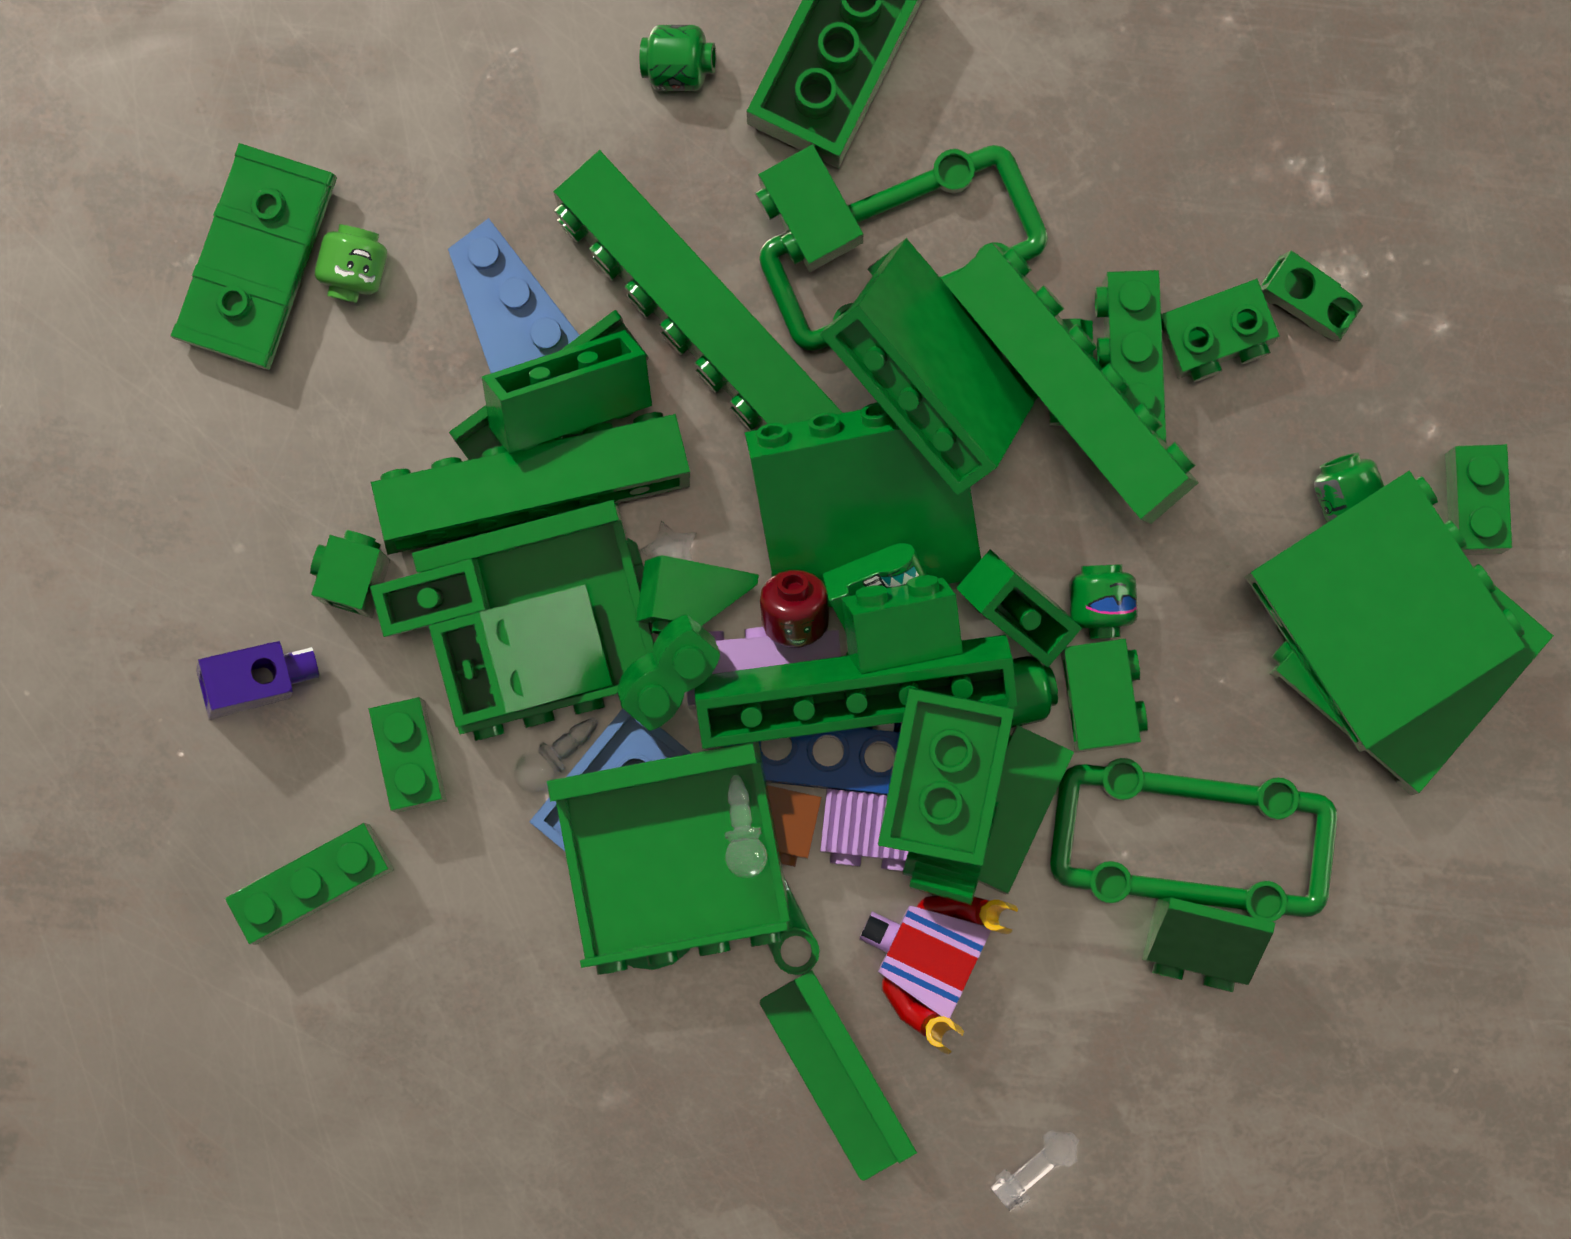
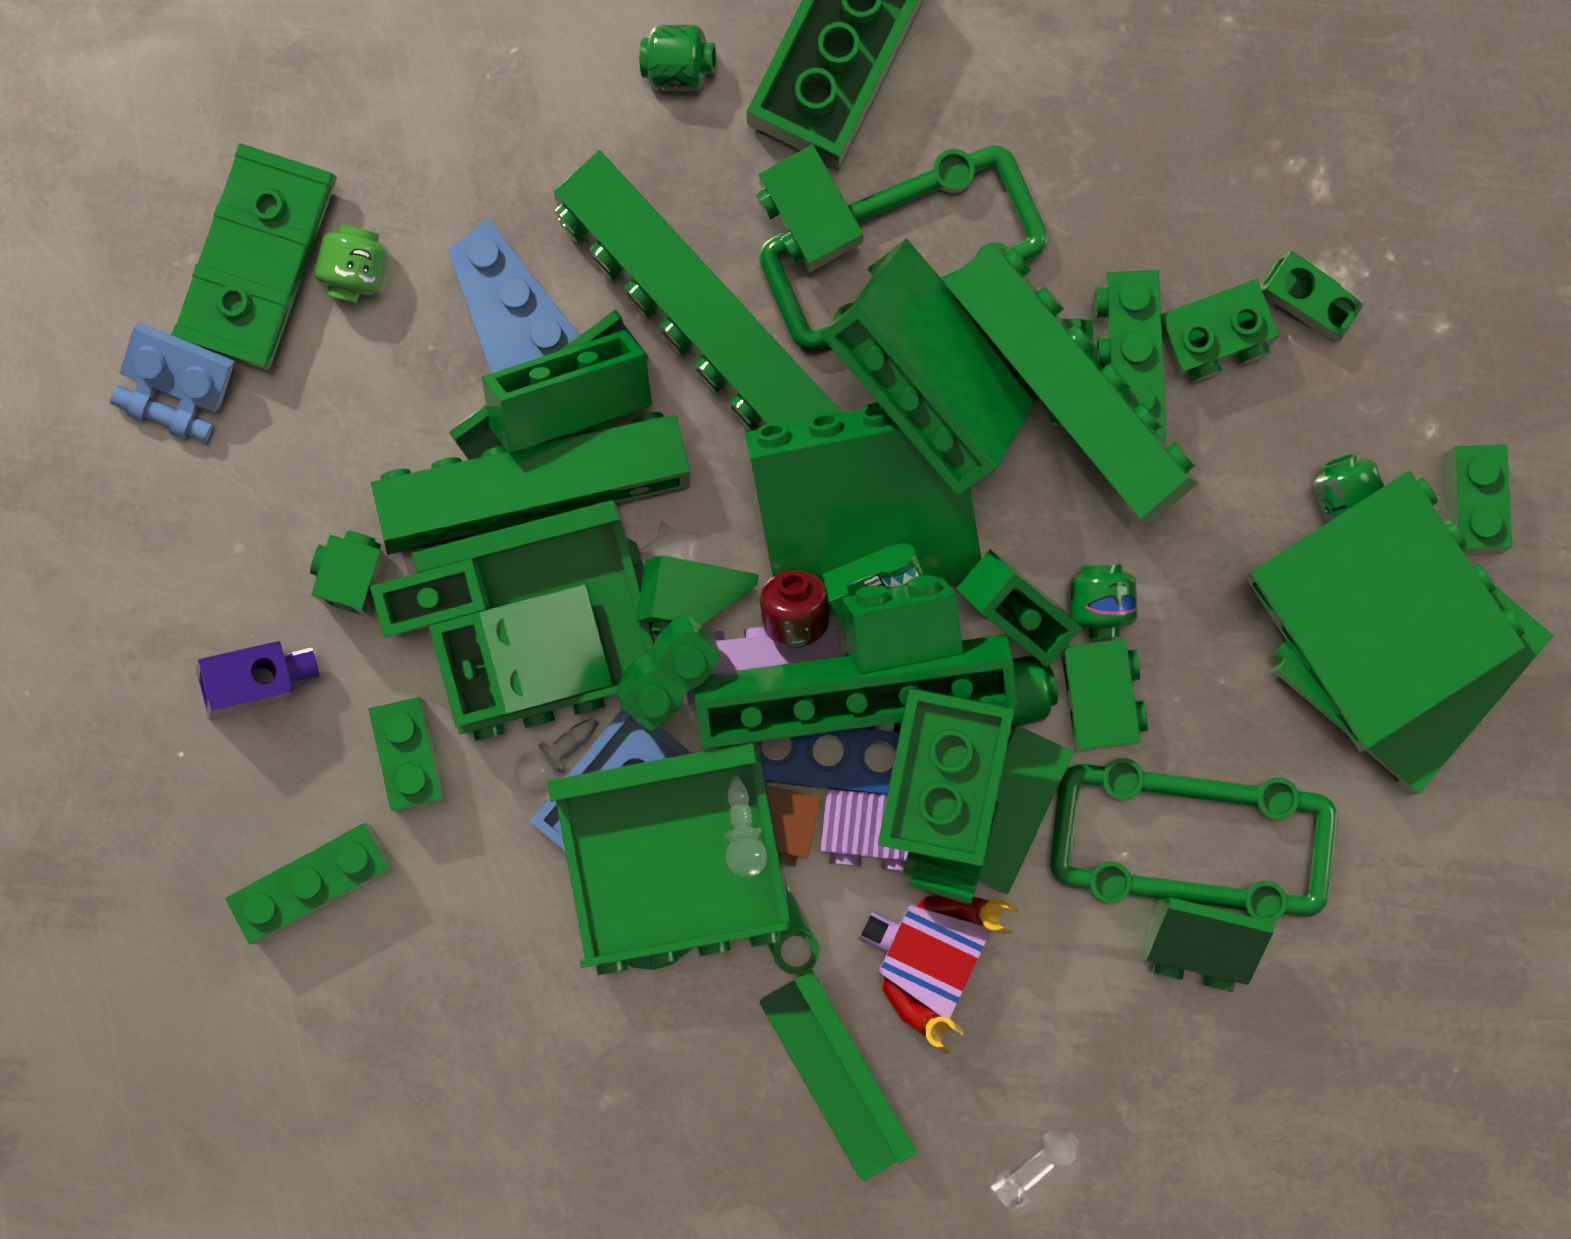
none -> medium blue plate [110,322,235,443]

